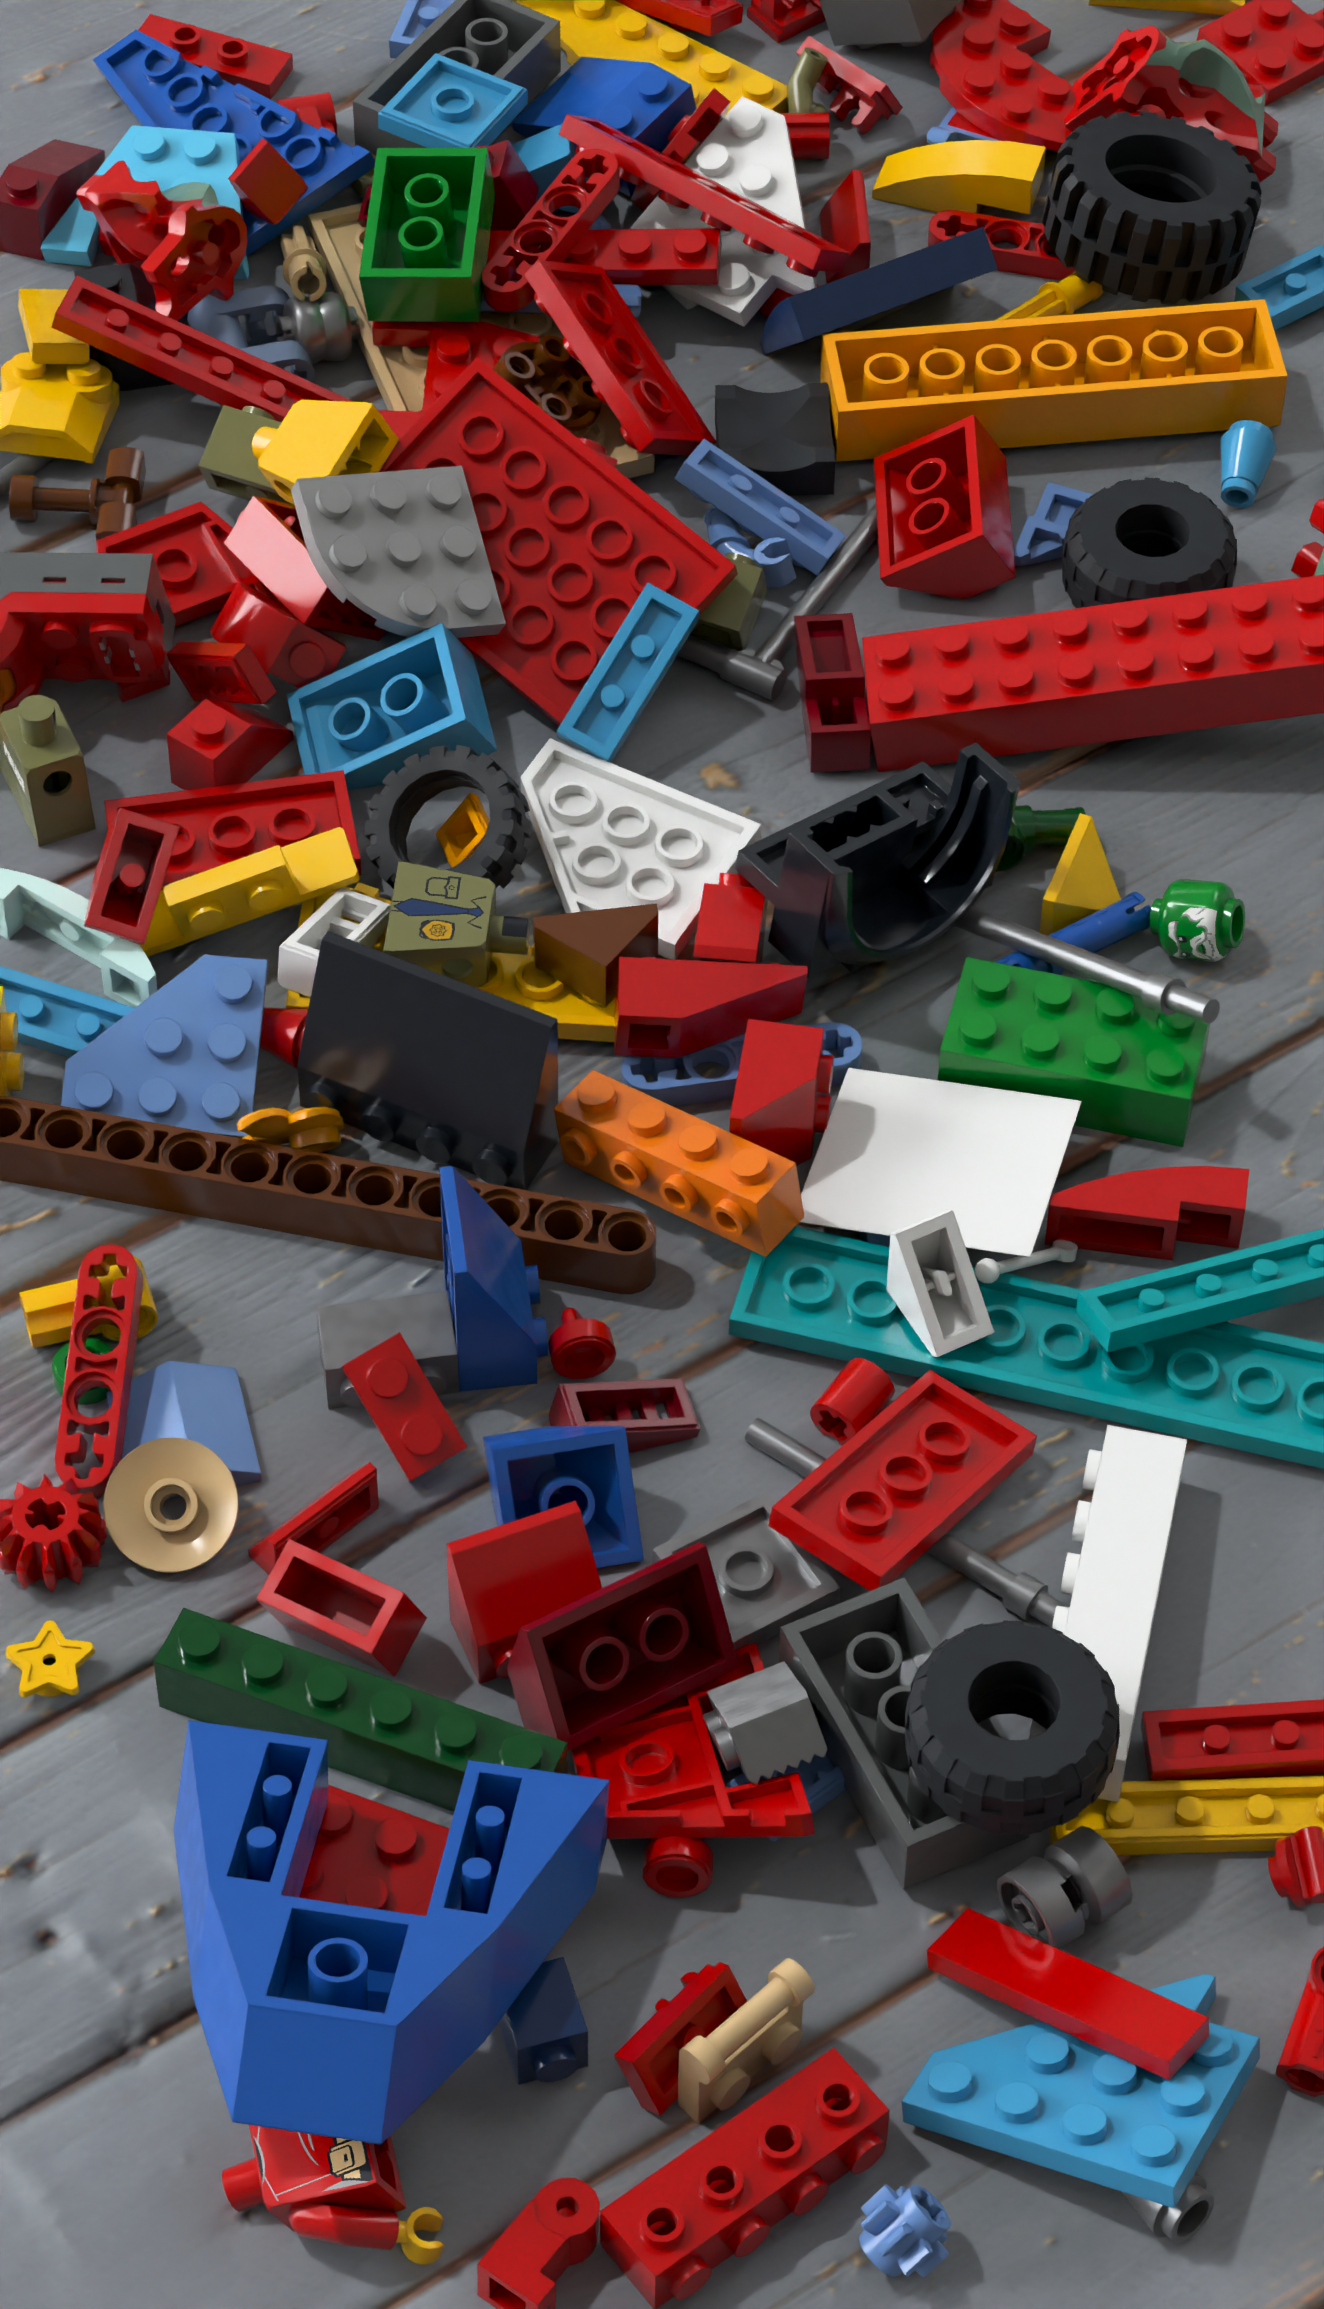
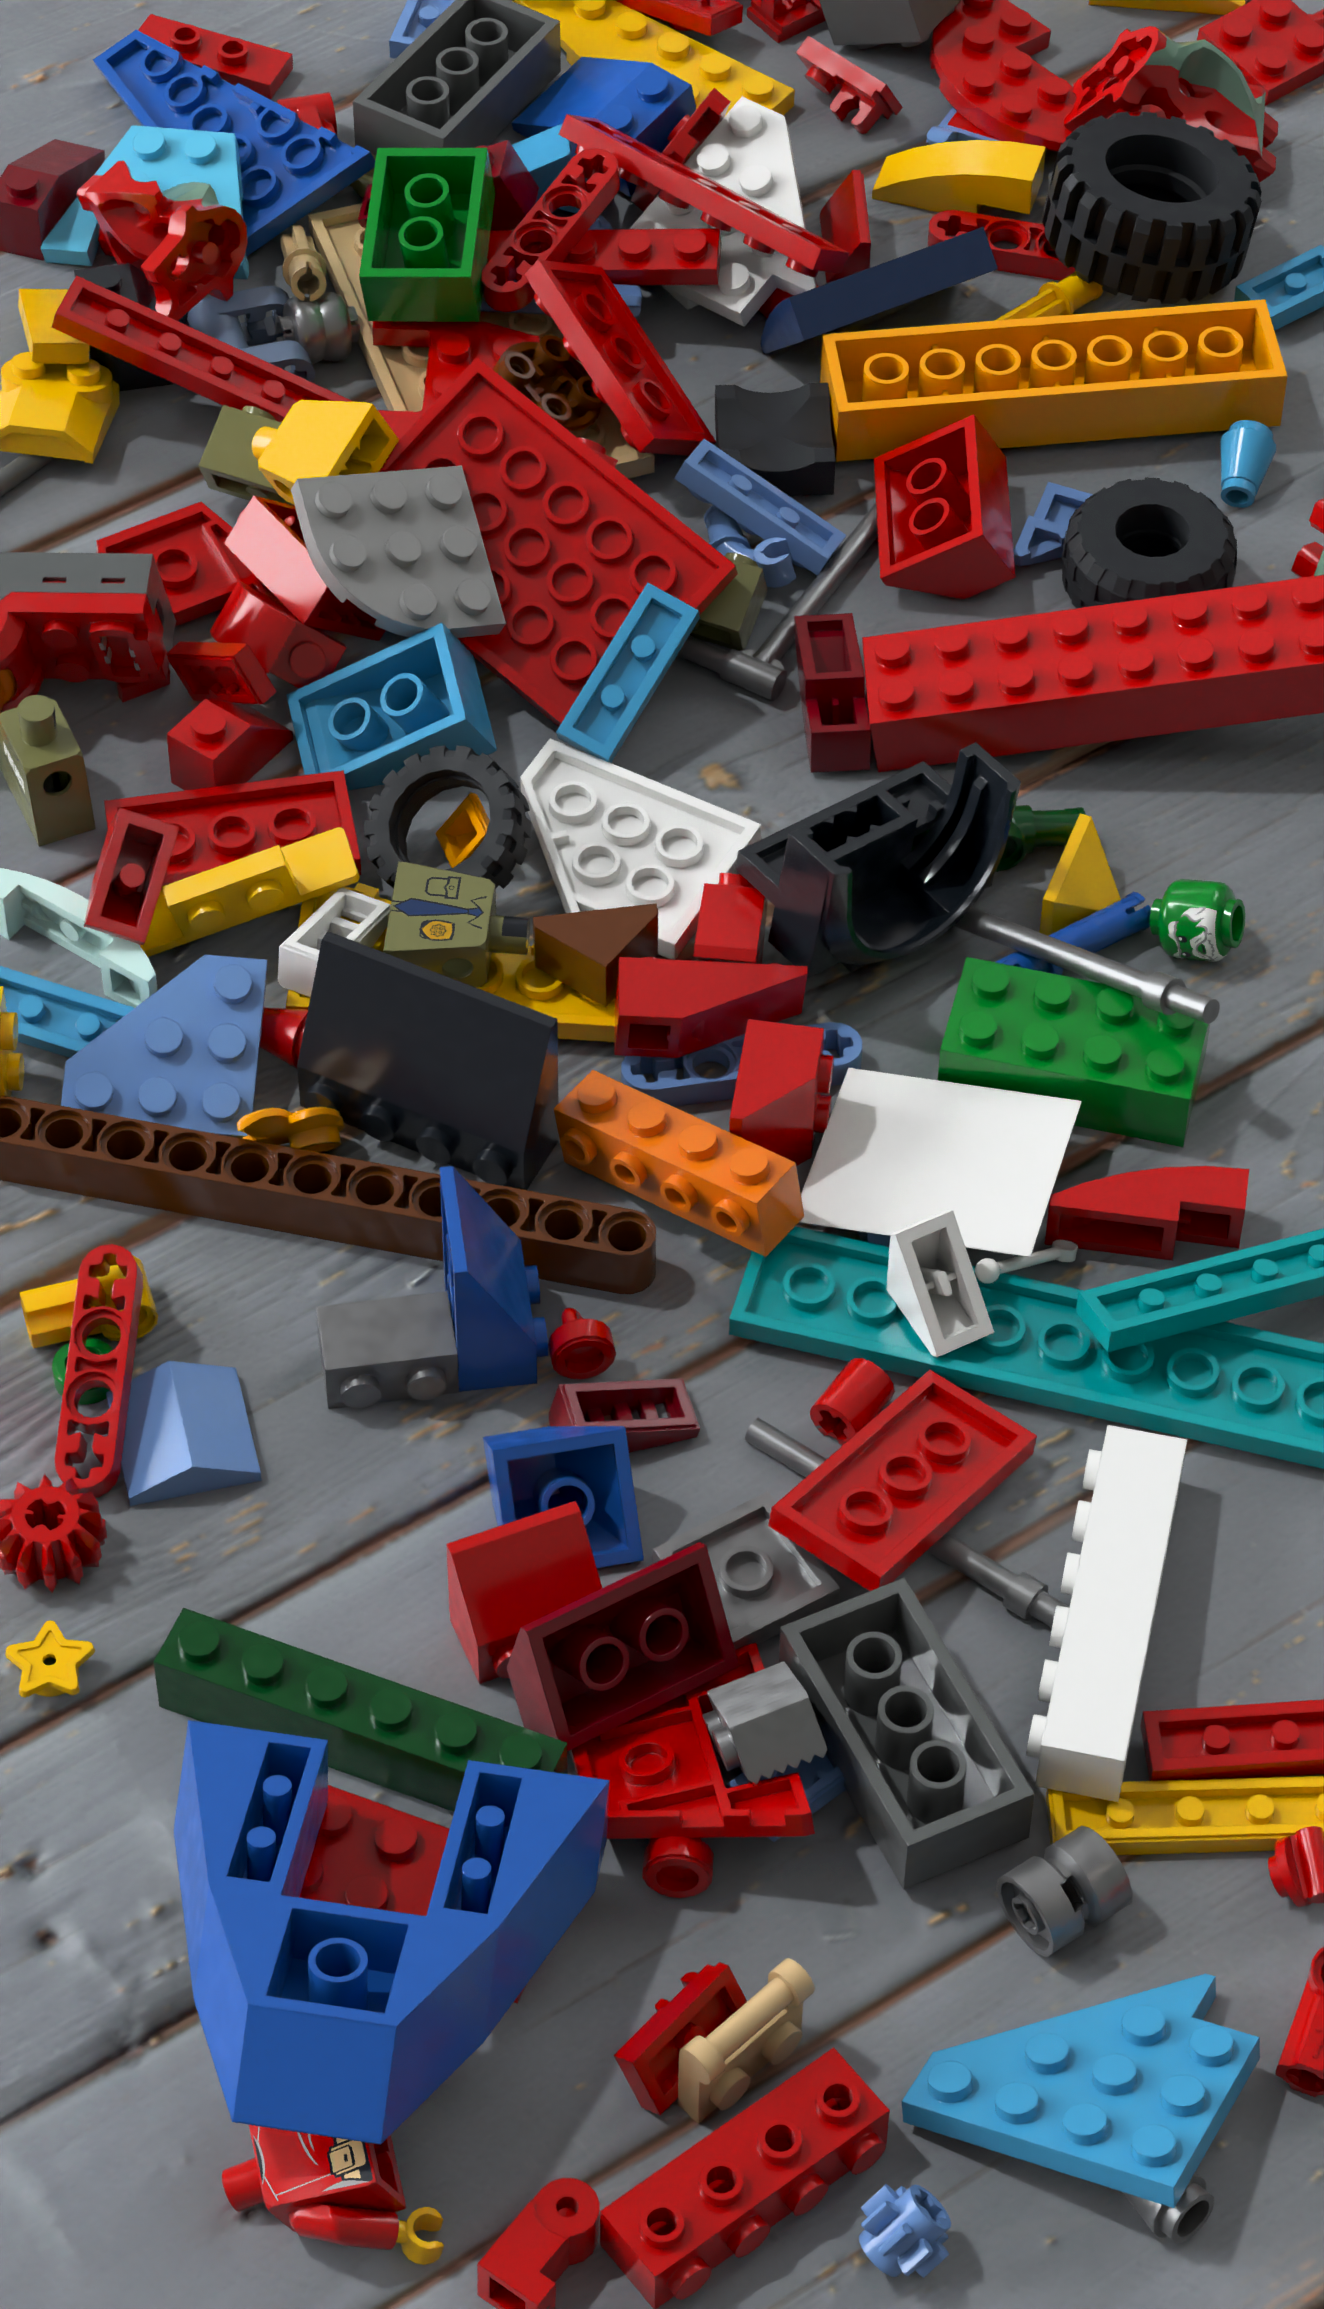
reddish brown bar [9,447,146,540] -> none
tan dish [103,1437,239,1573] -> none
red slope [228,138,307,225] -> none
red slope [248,1462,379,1575] -> none
red piece [256,1539,427,1678] -> none
red plate [341,1332,467,1482] -> none
dark azure tile [378,53,528,148] -> none
dark blue brick [499,1957,588,2085] -> none
red piece [779,113,830,159] -> none
olive arm [787,48,828,113] -> none
black tyre [905,1620,1120,1835] -> none
red tile [927,1908,1209,2080] -> none

